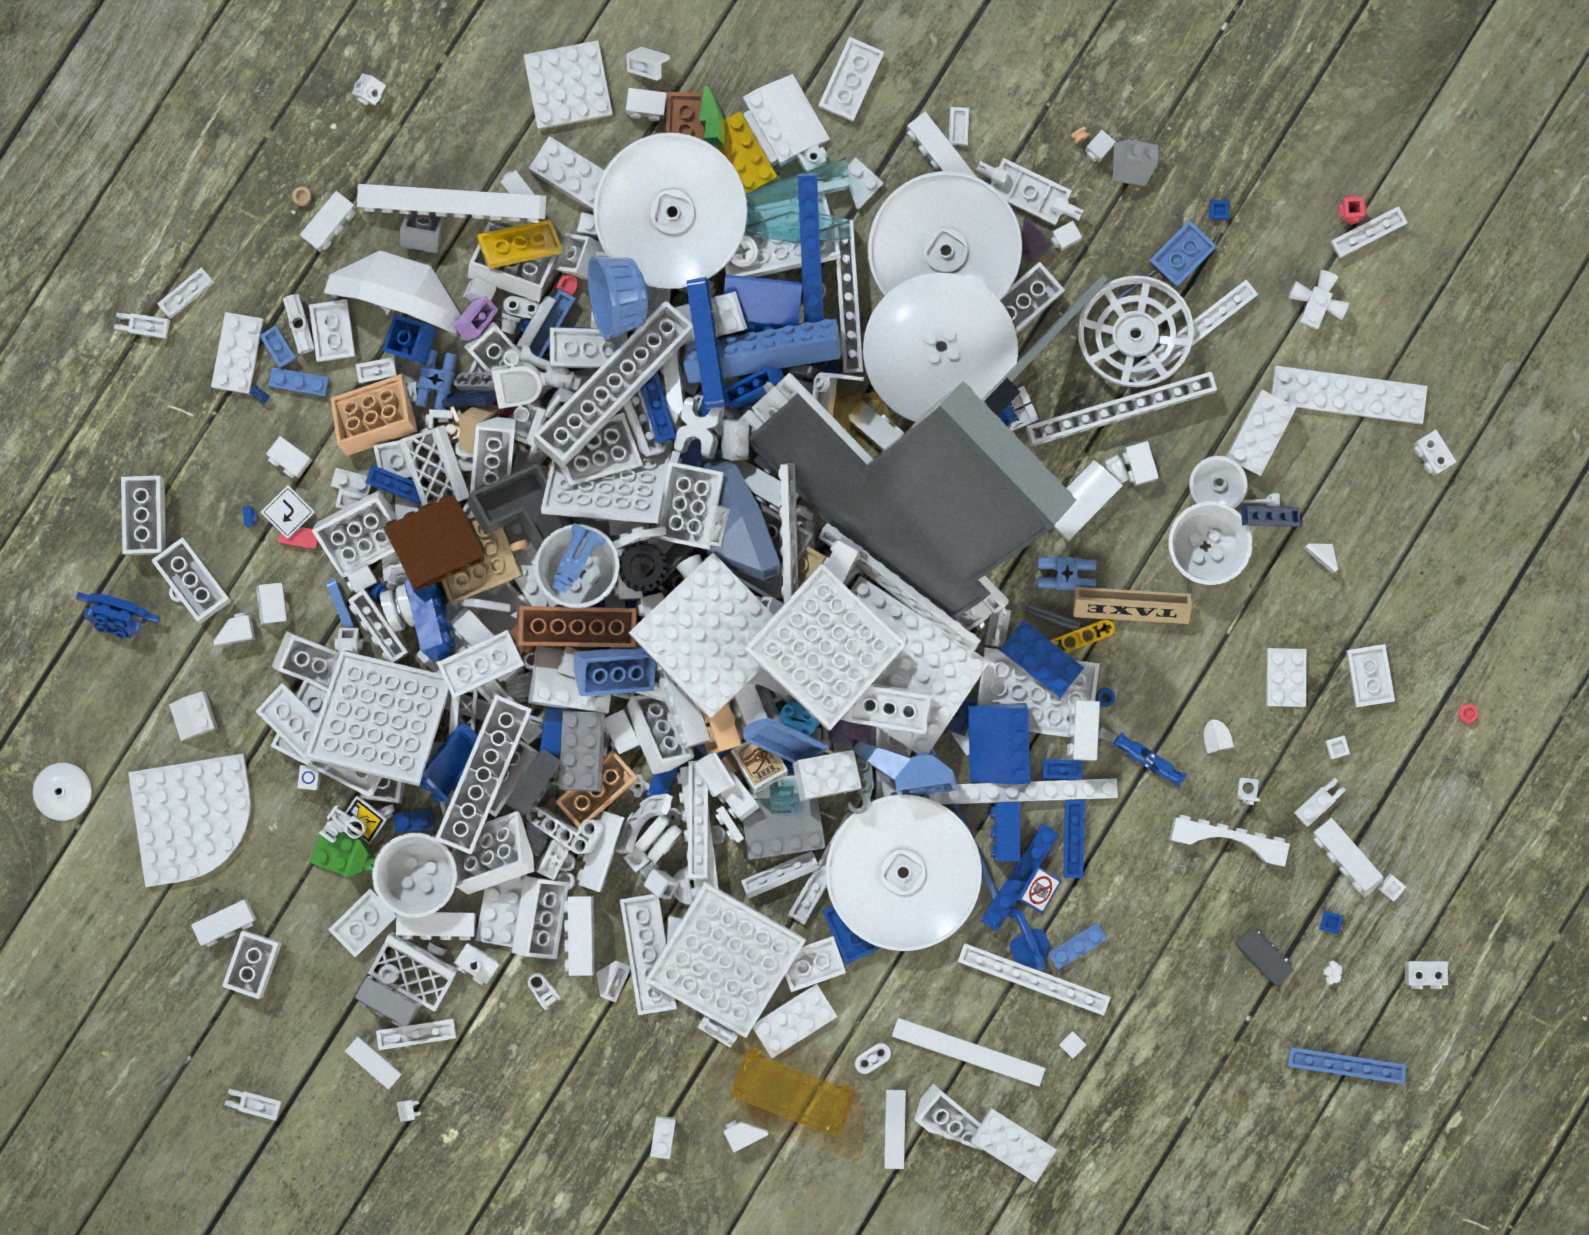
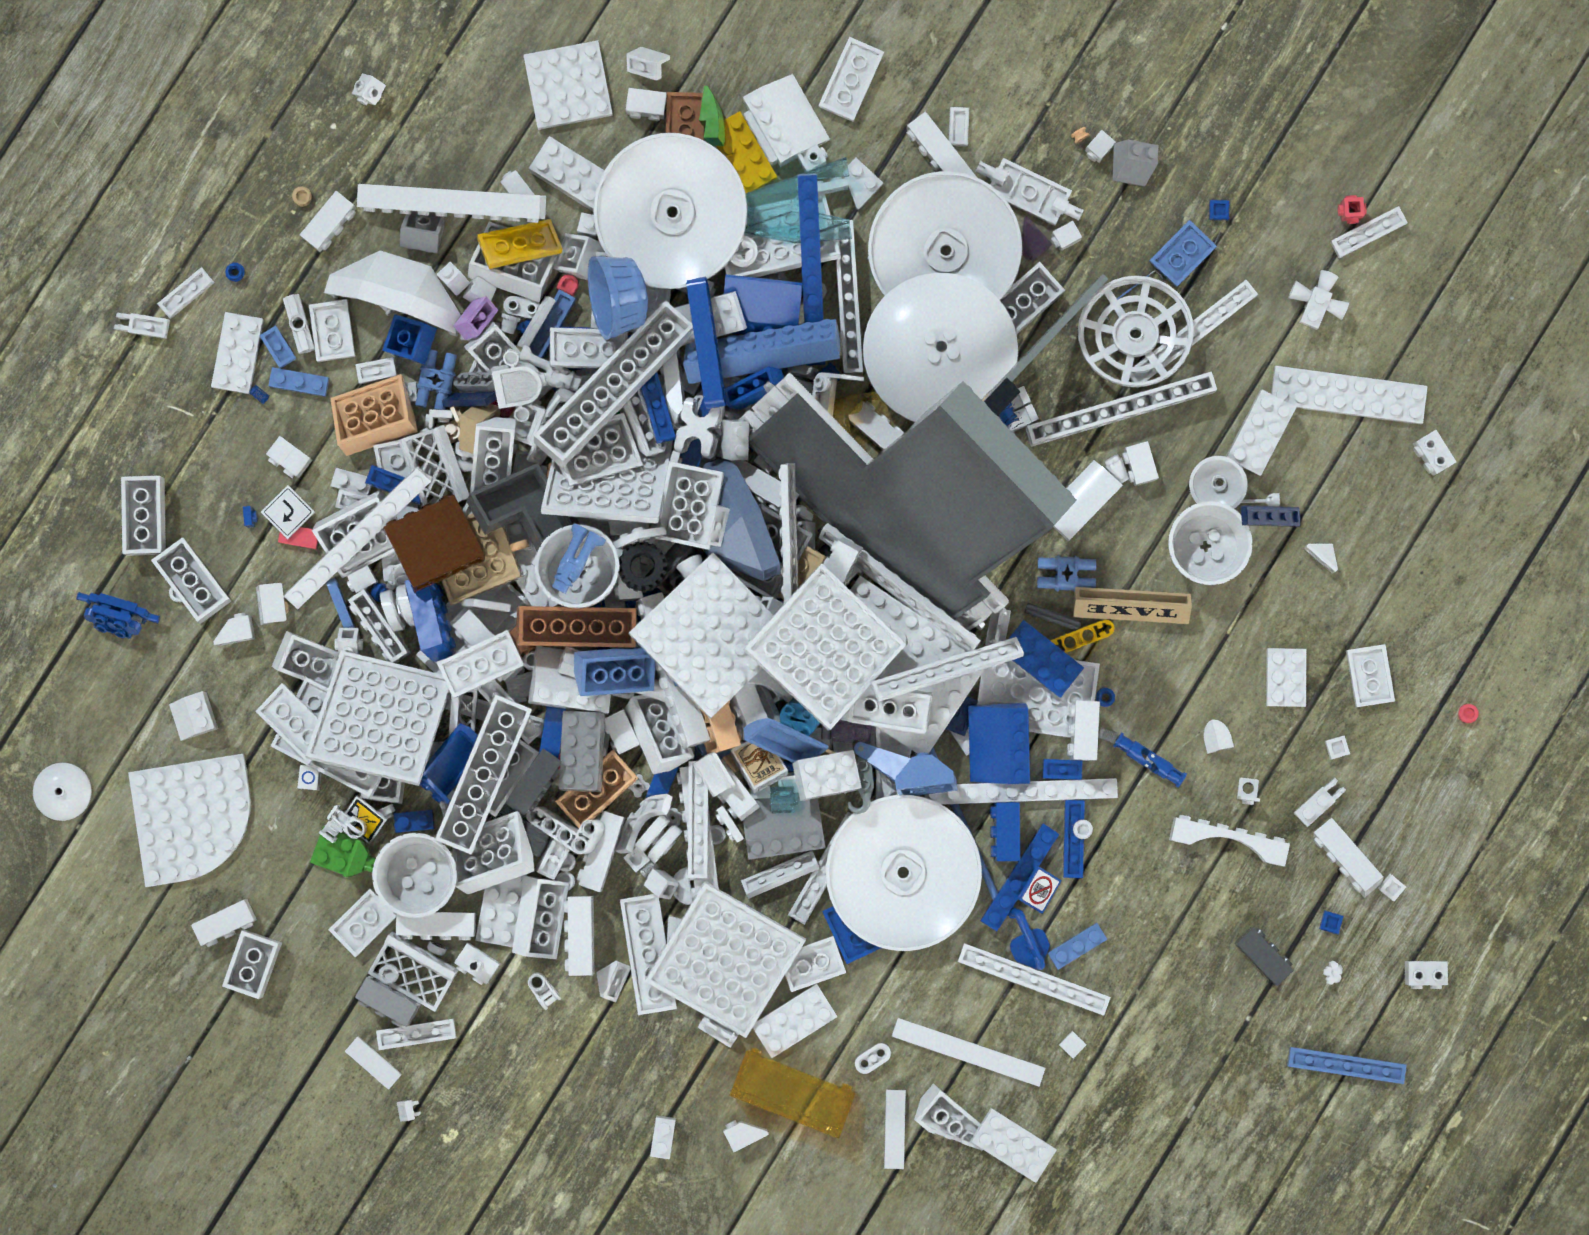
white hinge [224,1088,282,1121] -> none
none -> blue plate [225,263,245,282]
none -> white plate [284,466,432,609]
none -> white brick [436,262,470,296]
none -> white plate [871,637,1024,702]
none -> white tile [1073,820,1093,839]

